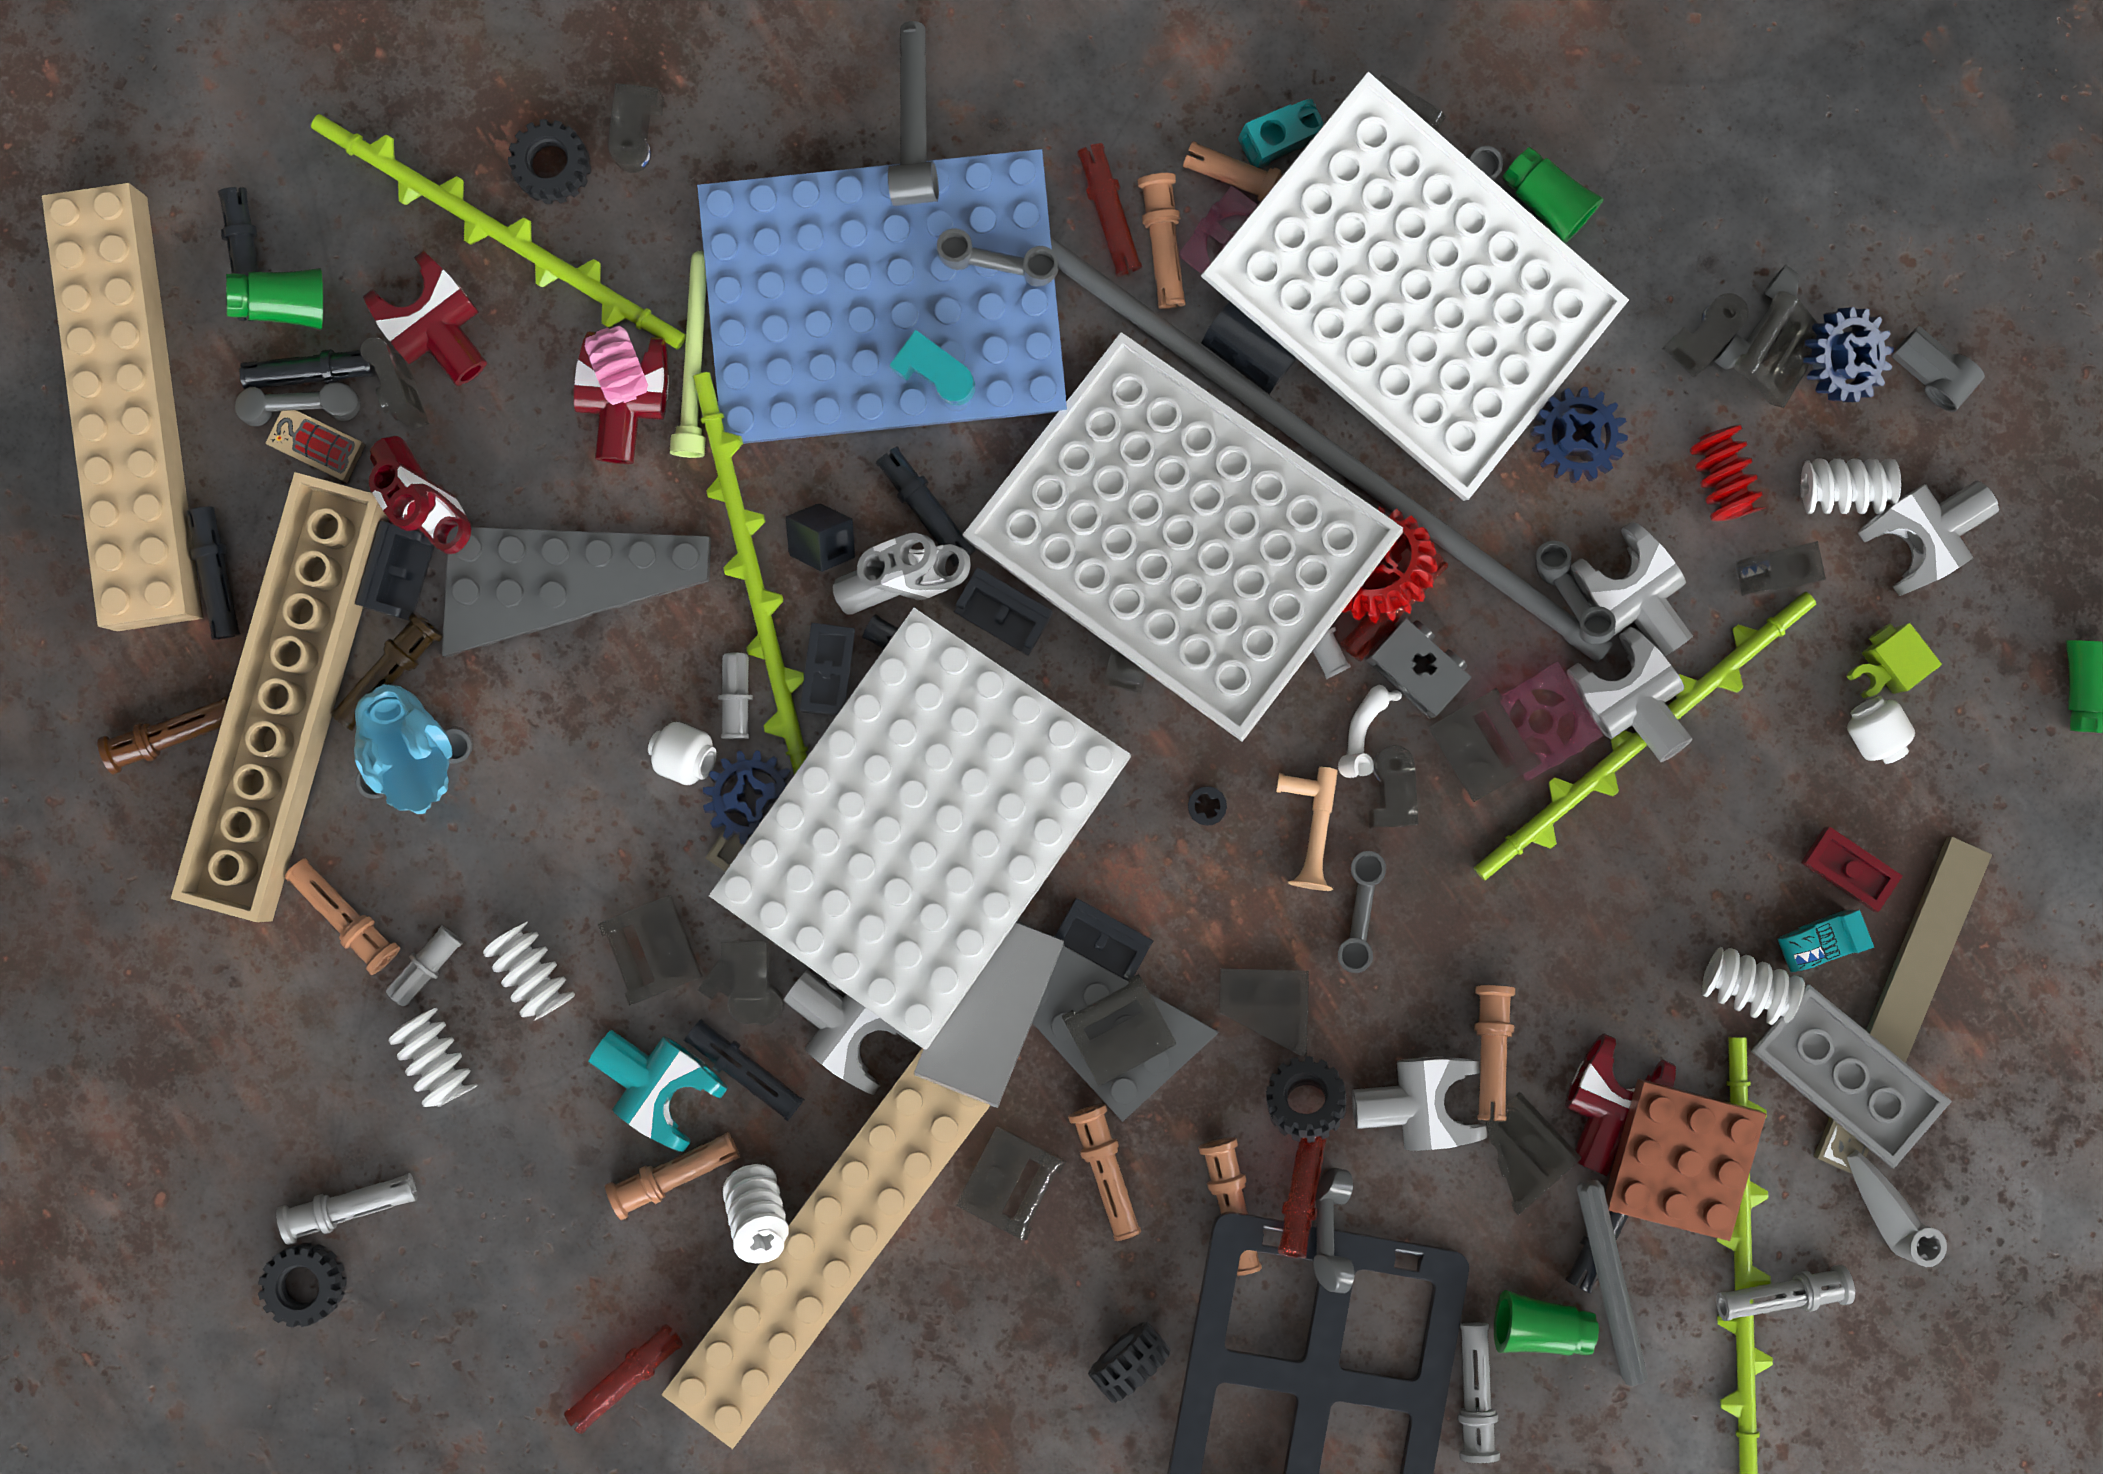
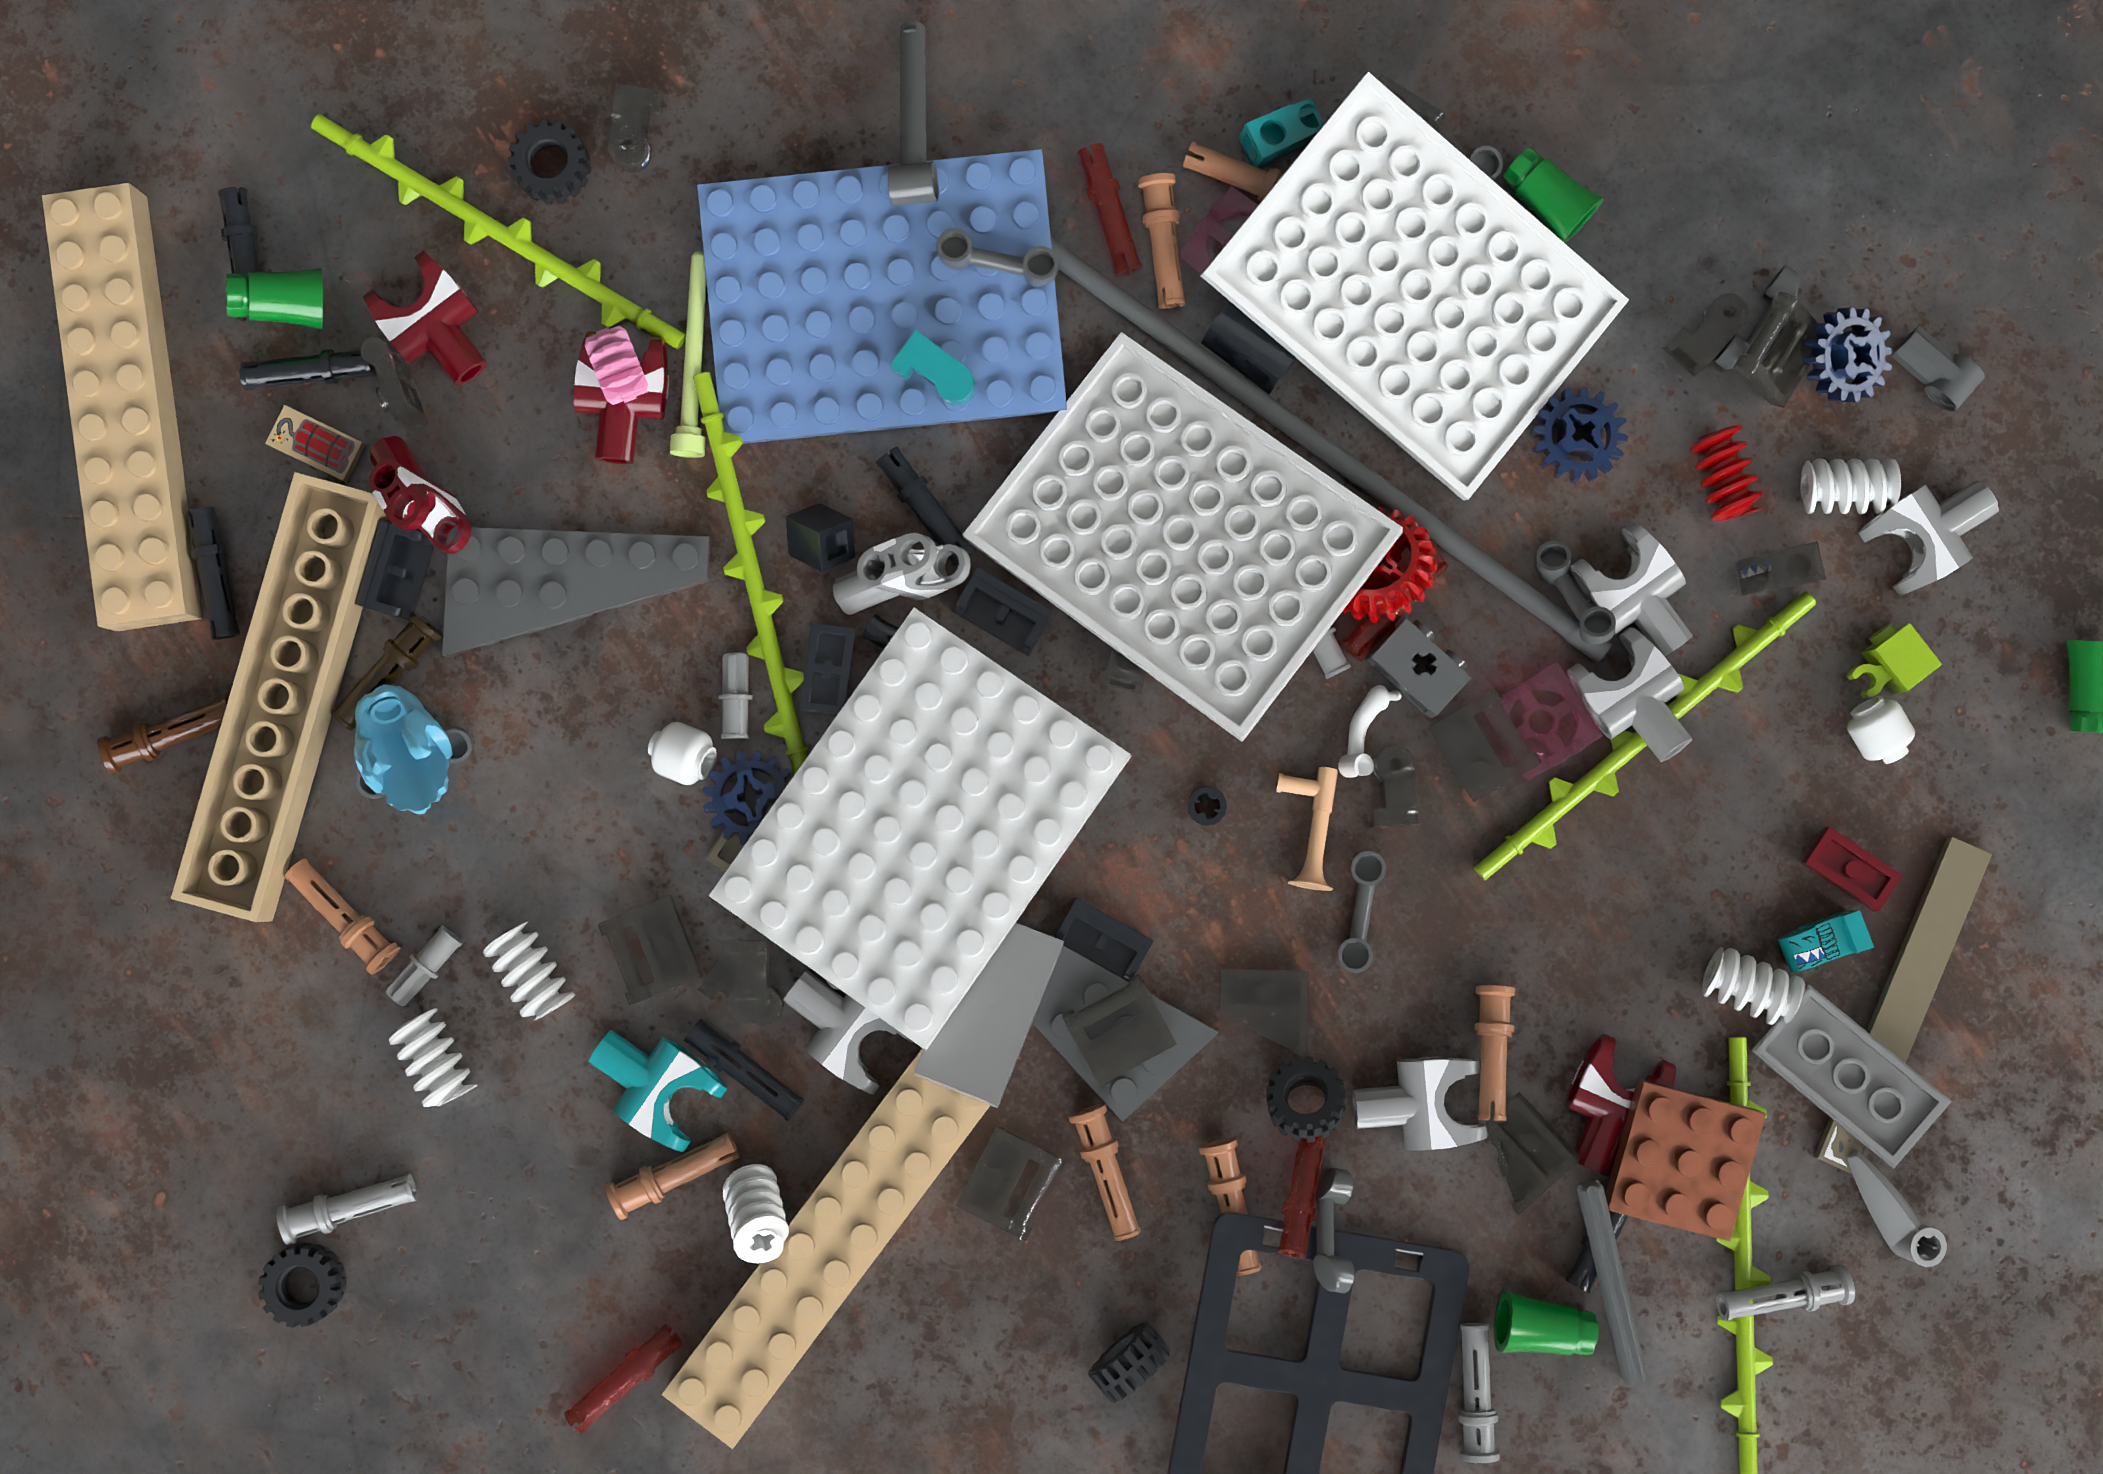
dark grey bar [235,382,361,426] -> none

